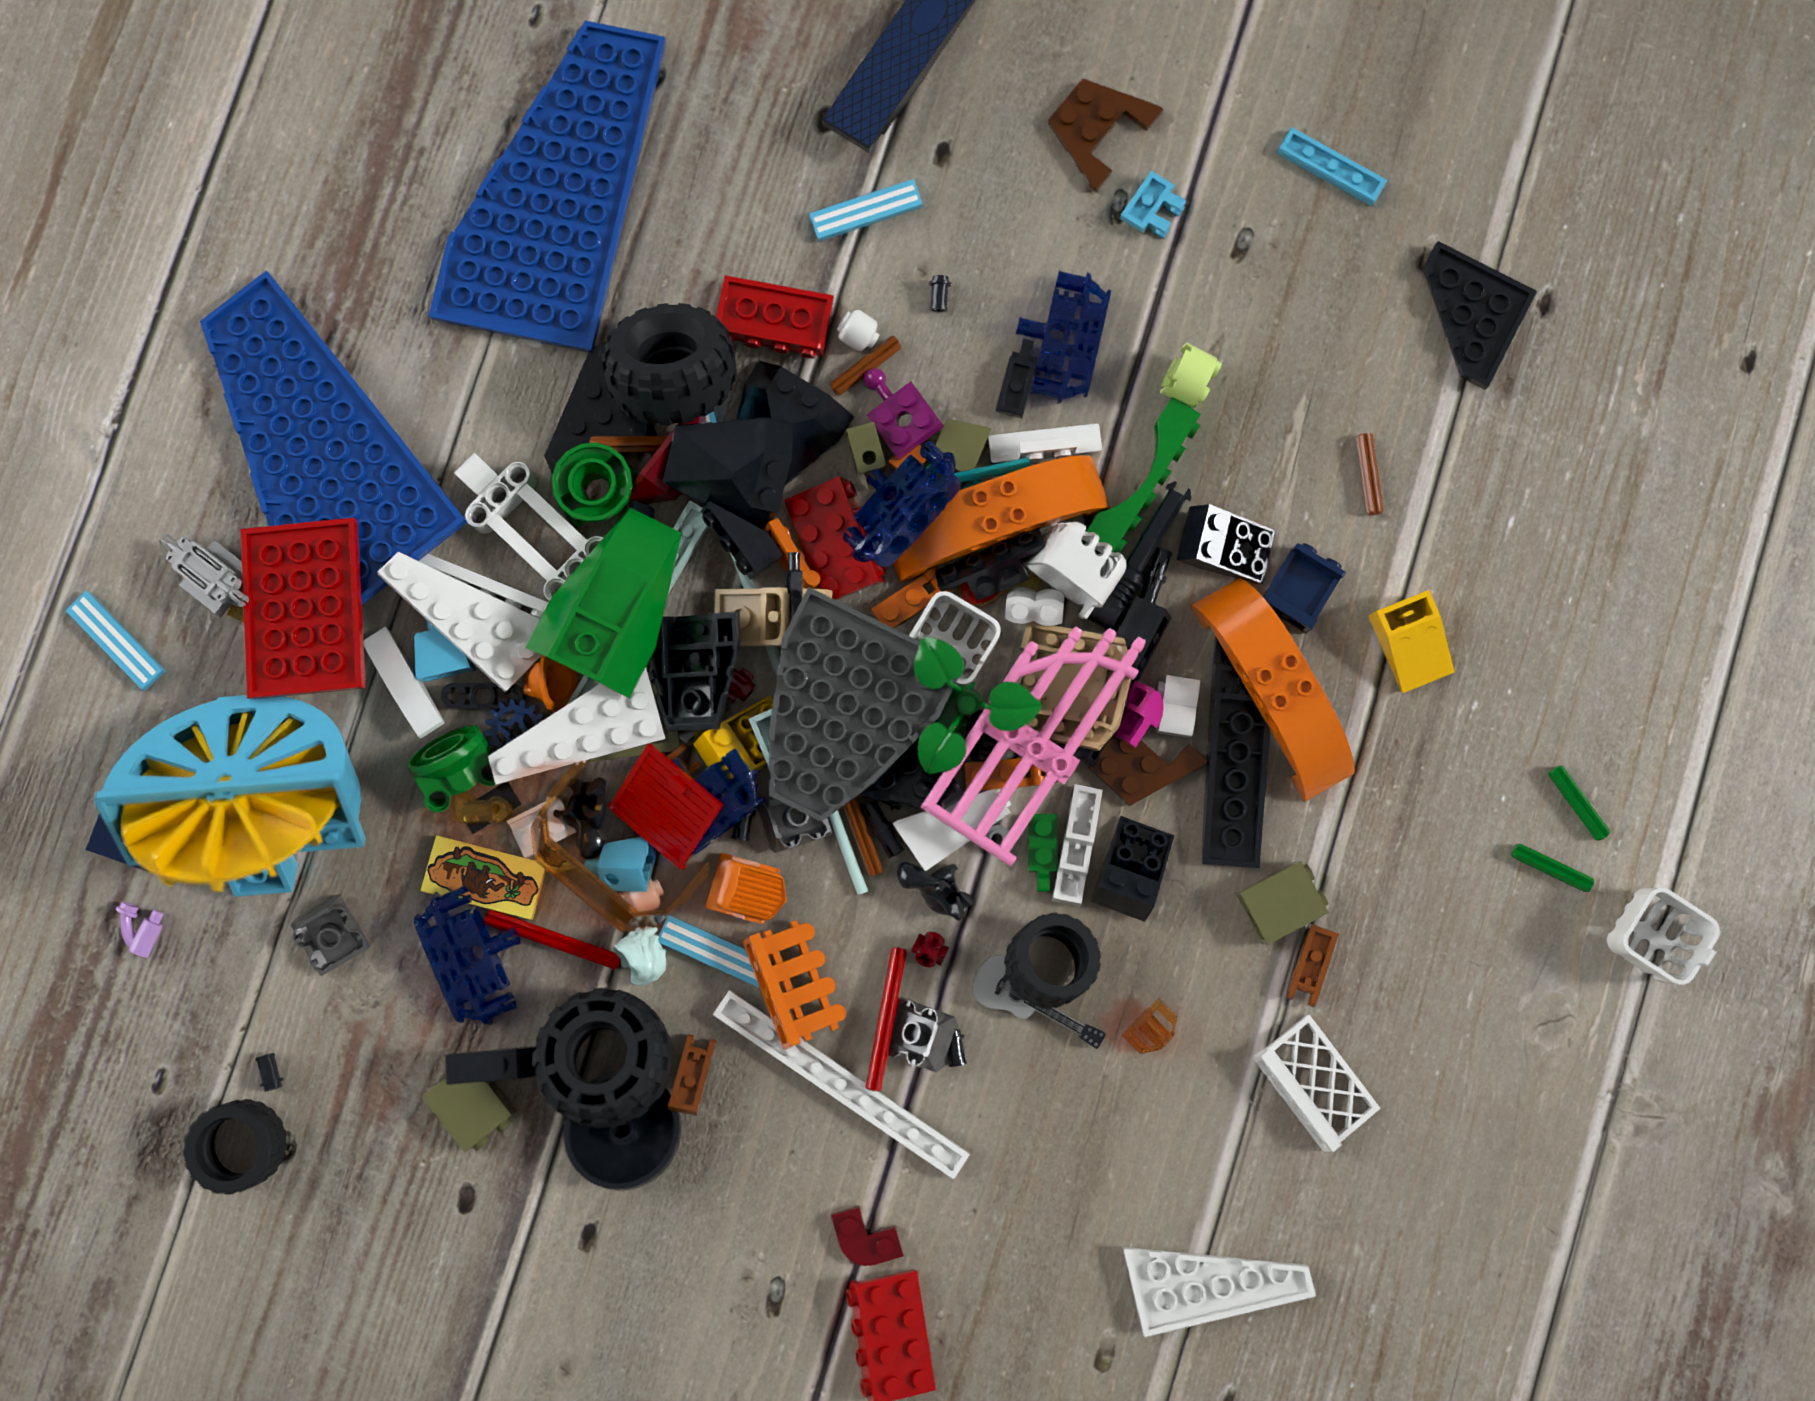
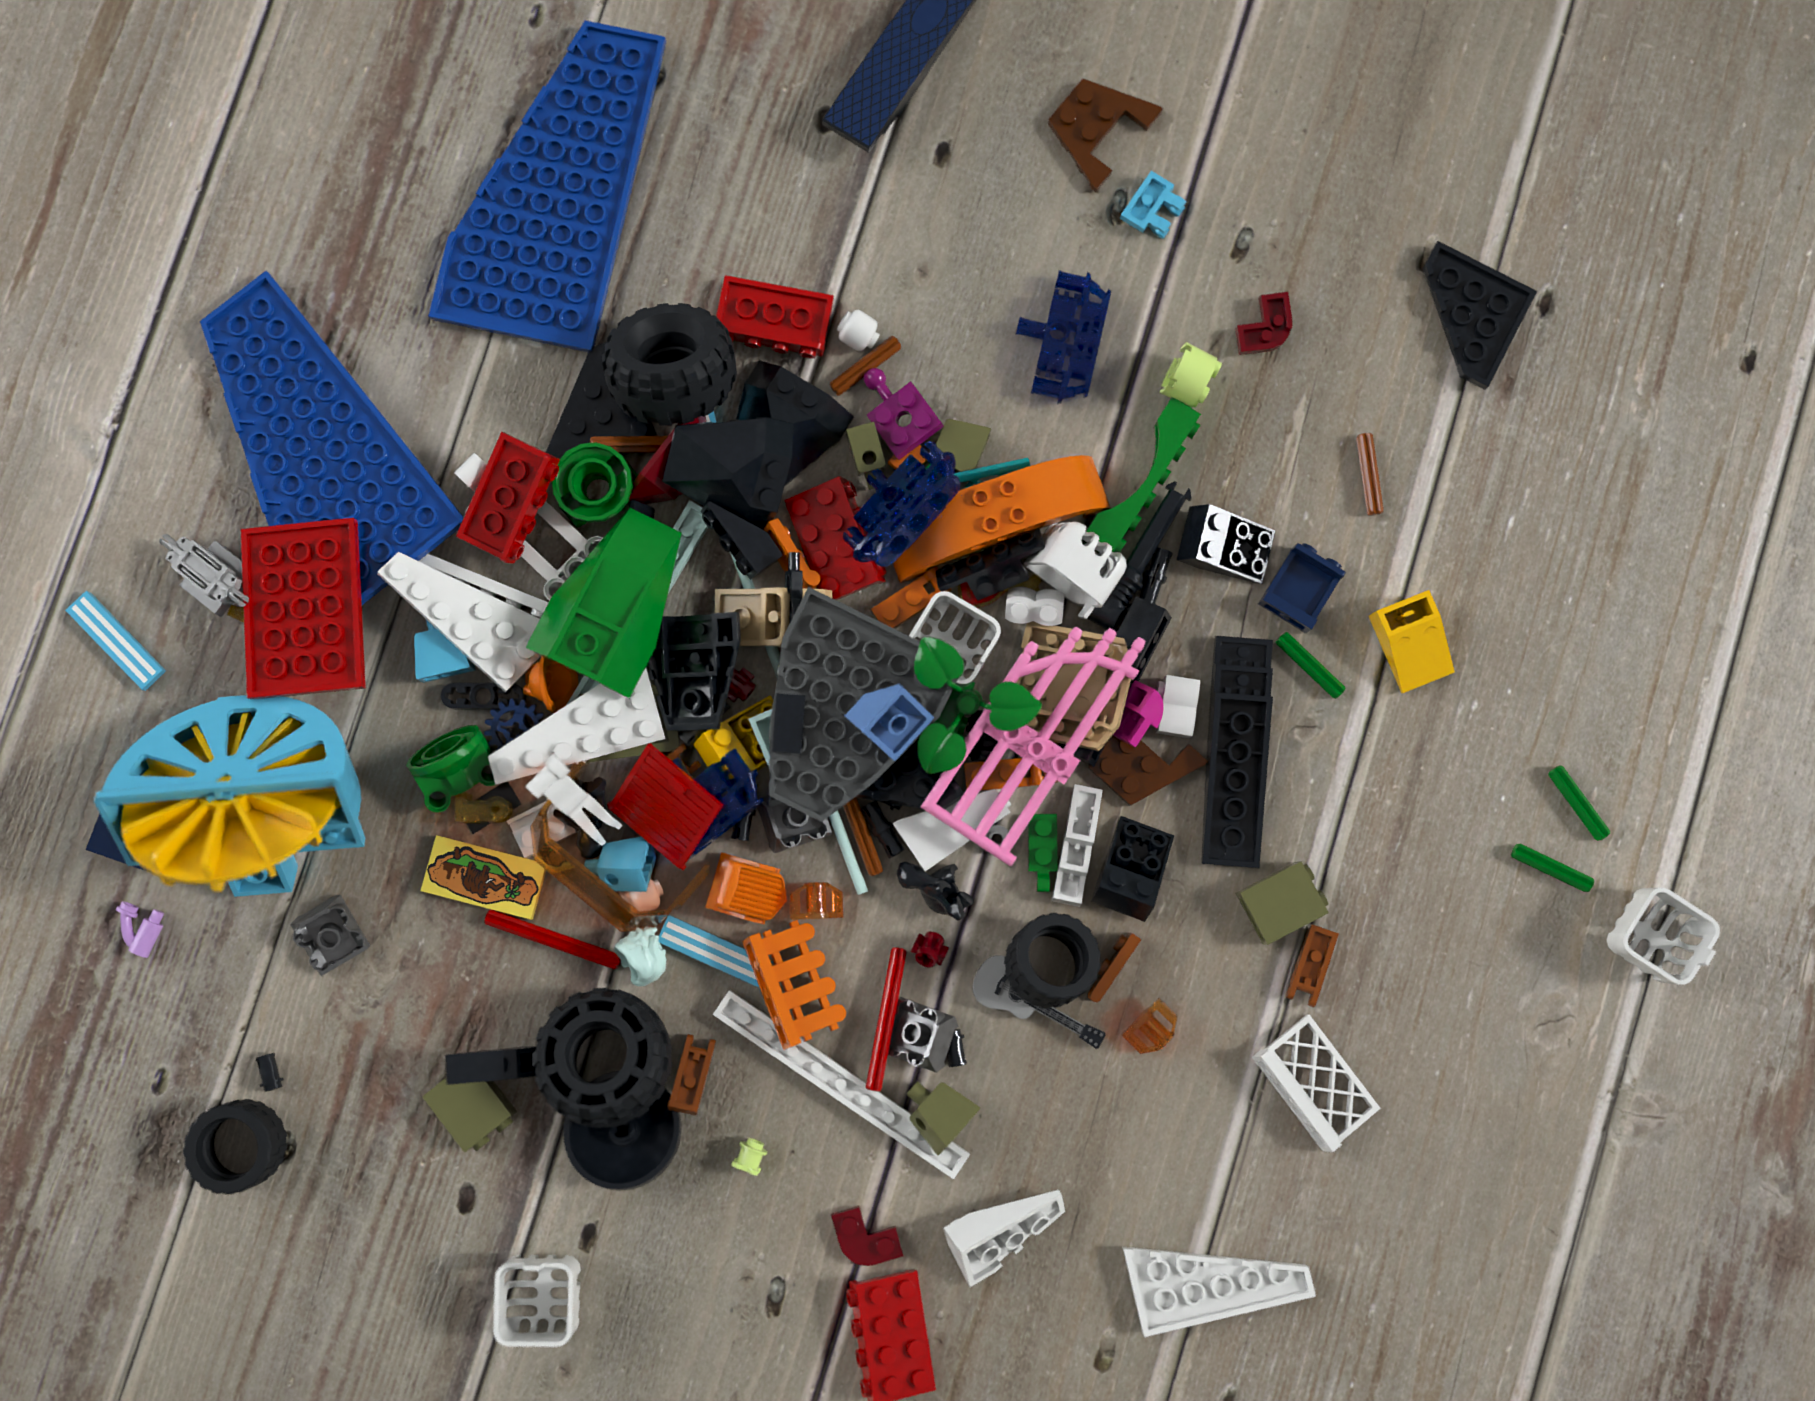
white slope [363,626,445,739] -> none
clear blue piece [414,885,521,1025] -> none
medium azure tile [809,179,923,242] -> none
black pin [929,275,951,312] -> none
white bracket [988,424,1102,464] -> none
black hinge [995,338,1037,419] -> none
orange slope [1190,578,1355,802] -> none
medium azure tile [1276,127,1387,206] -> none
none -> red bracket [456,432,560,563]
none -> white piece [493,1254,581,1347]
none -> white flag [526,754,623,846]
none -> yellowish green brick [731,1138,767,1176]
none -> black sticker [772,693,805,754]
none -> clear orange piece [790,882,843,920]
none -> medium blue slope [845,684,934,761]
none -> olive torso [907,1082,981,1156]
none -> white wedge [944,1190,1065,1287]
none -> dark orange hinge [1087,933,1142,1002]
none -> dark red plate [1235,292,1293,355]
none -> green axle [1276,632,1346,699]

